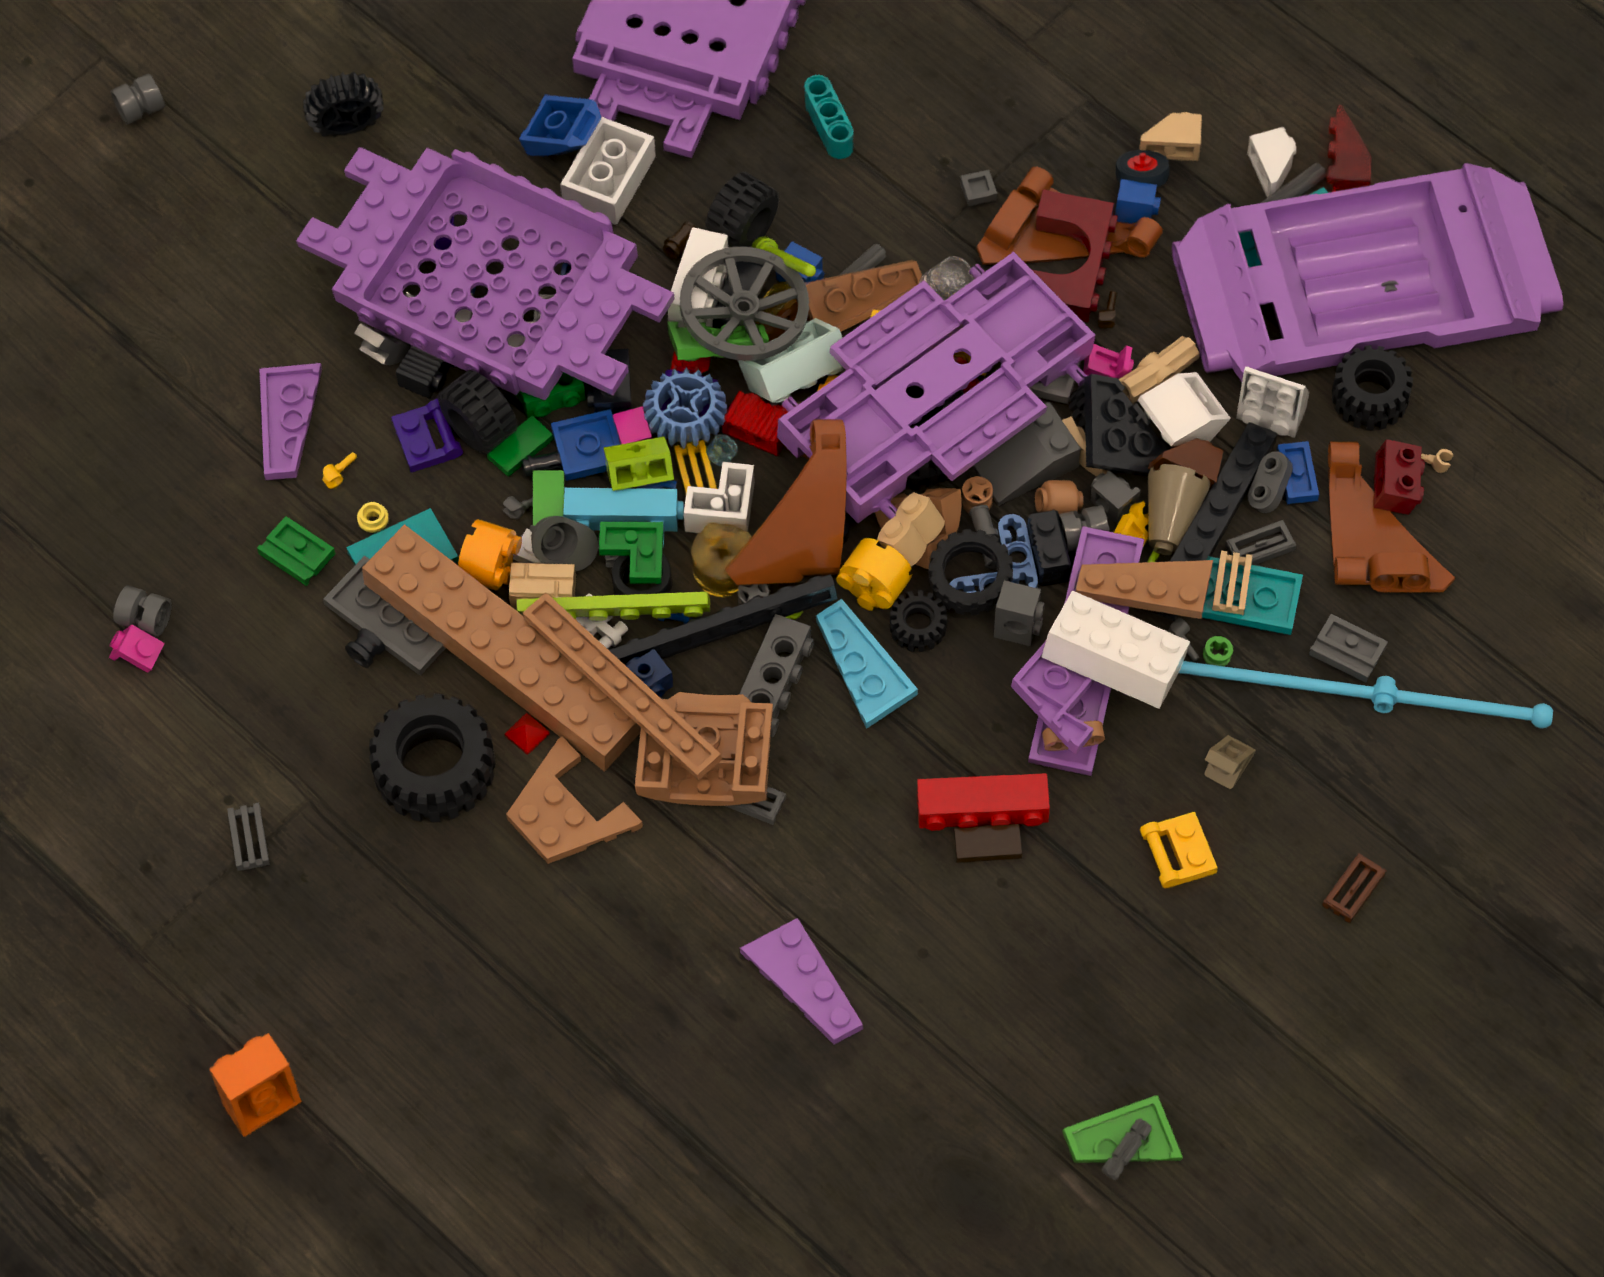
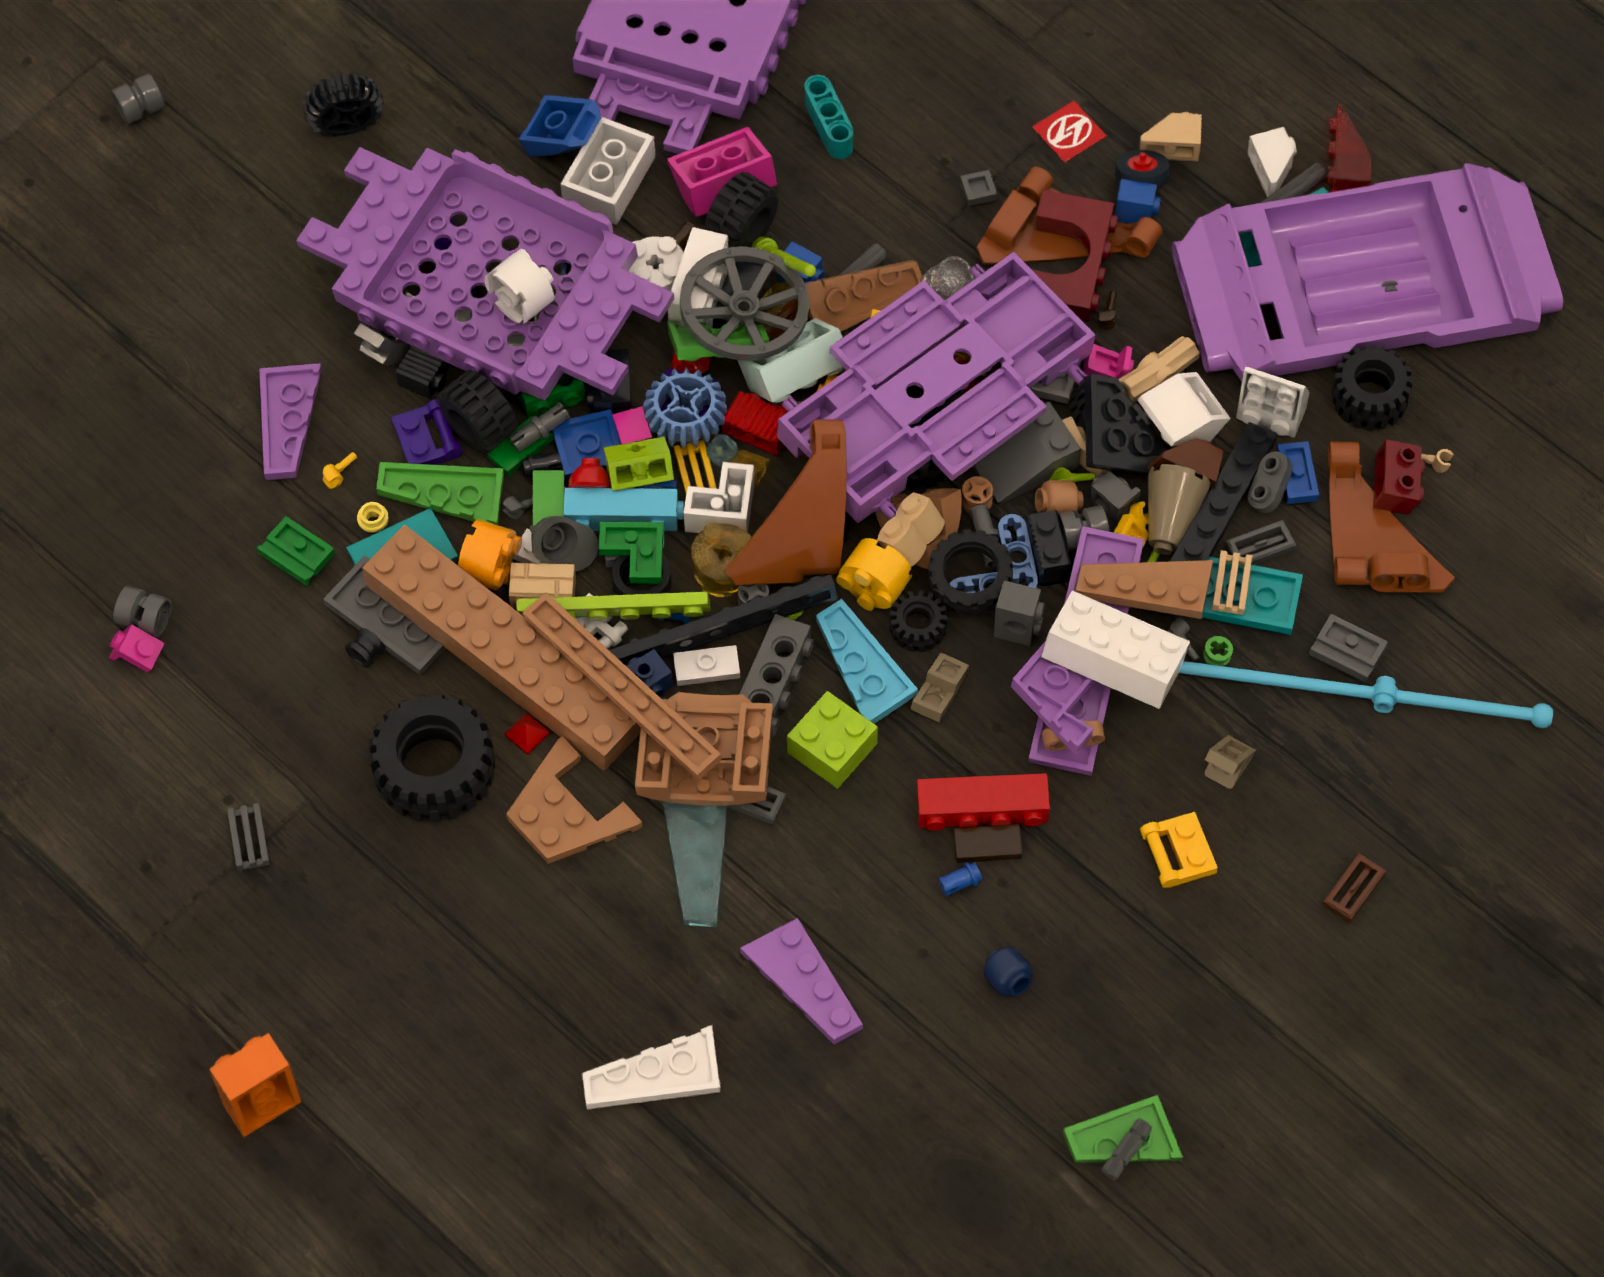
none -> bright green wing [376,462,504,525]
none -> white brick [484,249,555,323]
none -> dark grey pin [508,402,570,453]
none -> red brick [568,458,612,488]
none -> white wing [582,1025,720,1109]
none -> white brick [628,236,683,291]
none -> clear light blue wing [663,801,727,927]
none -> dark pink slope [667,127,777,217]
none -> white plate [673,645,740,686]
none -> clear yellow slope [730,449,770,486]
none -> lime brick [787,691,878,789]
none -> dark tan slope [910,653,969,722]
none -> blue pin [938,862,982,897]
none -> dark blue head [984,947,1033,997]
none -> red sticker [1032,101,1107,162]
none -> lime hand [1049,467,1095,482]

